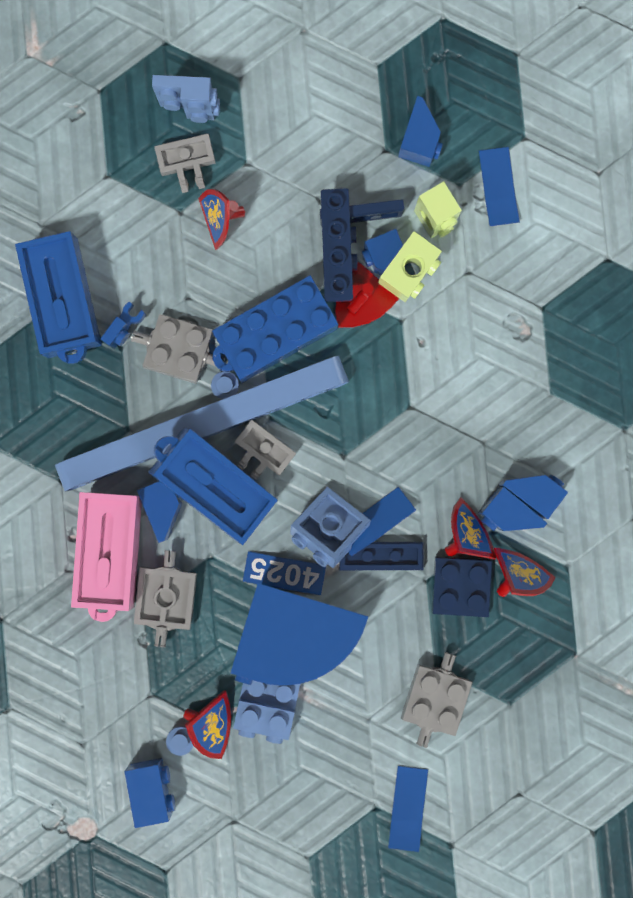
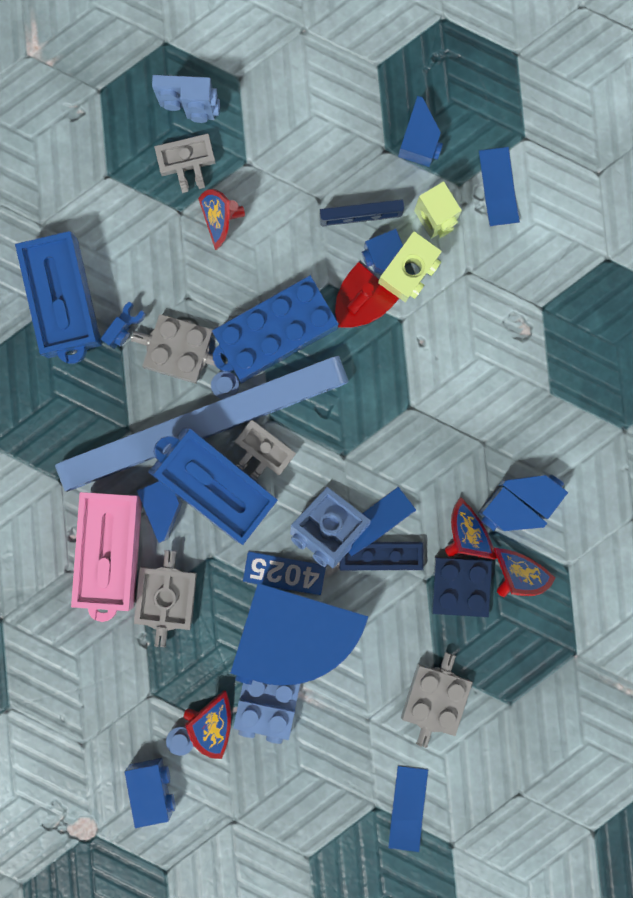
dark blue bracket [321,188,358,302] -> none

